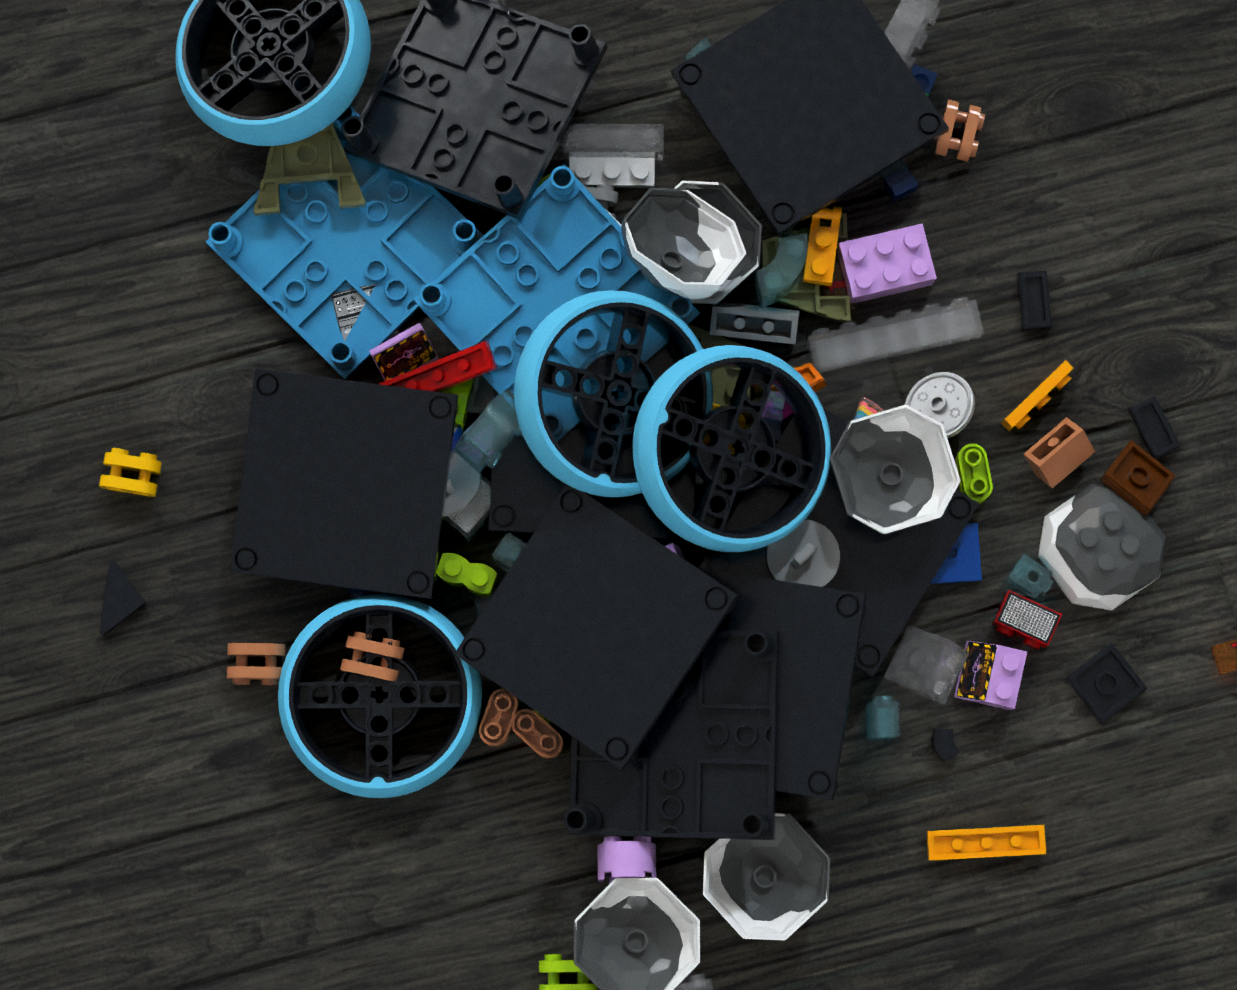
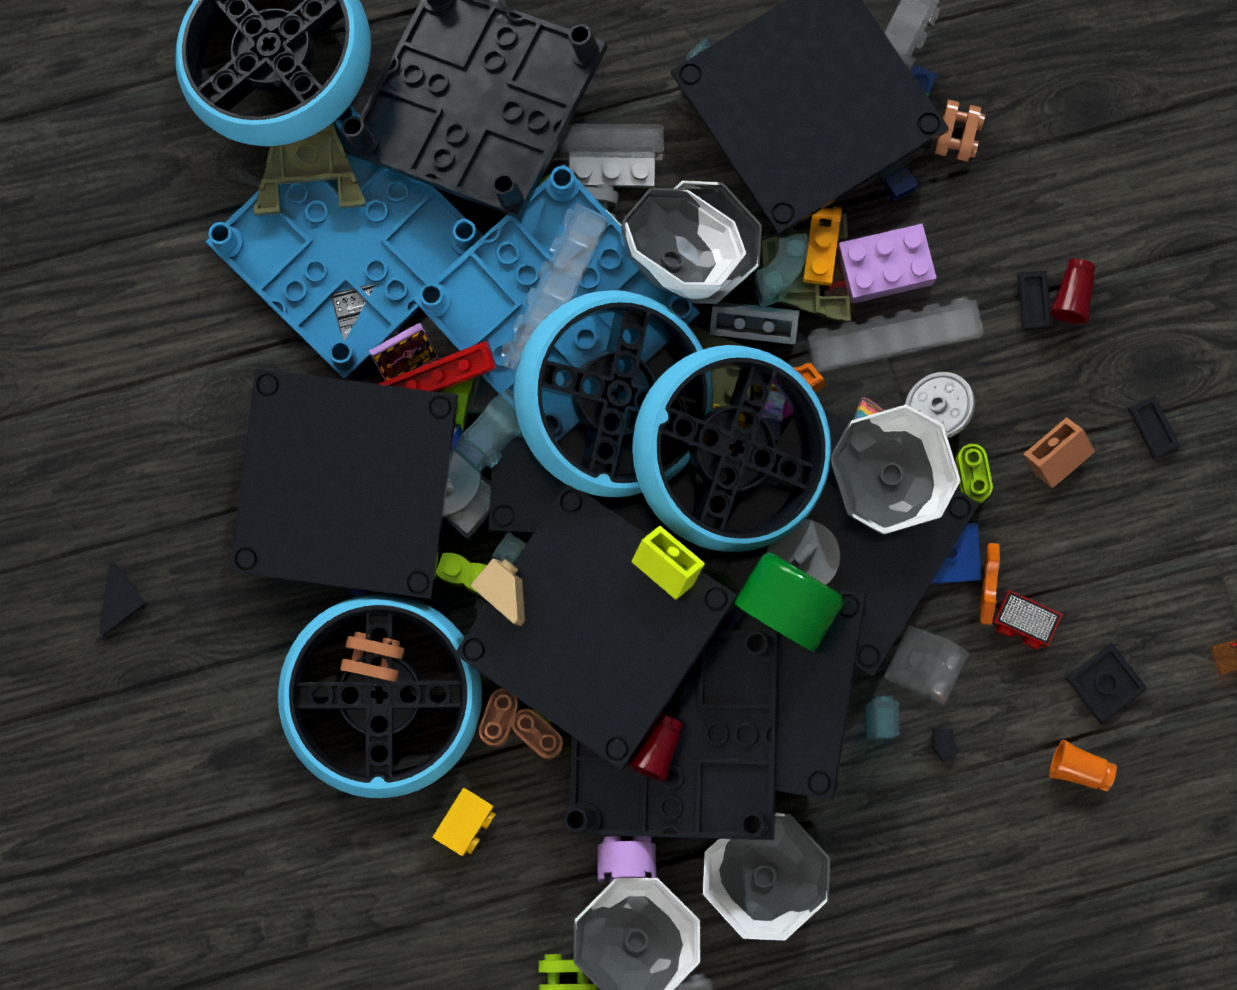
yellow brick [99,448,162,497] -> none
nougat brick [227,643,286,685] -> none
light orange plate [926,825,1046,861] -> none
slope [954,641,1027,710] -> none
light orange plate [1001,360,1074,431] -> none
clear light blue brick [1005,553,1054,599] -> none
dark grey rock [1038,484,1166,611] -> none
reddish brown plate [1100,440,1176,516] -> none
none -> yellow brick [432,787,496,856]
none -> tan slope [470,558,525,626]
none -> clear brick [500,203,609,371]
none -> dark red plant [628,713,682,782]
none -> neon yellow brick [631,526,705,600]
none -> green piece [734,553,844,652]
none -> orange tile [980,543,1000,625]
none -> orange plant [1049,739,1117,791]
none -> dark red plant [1050,258,1096,324]

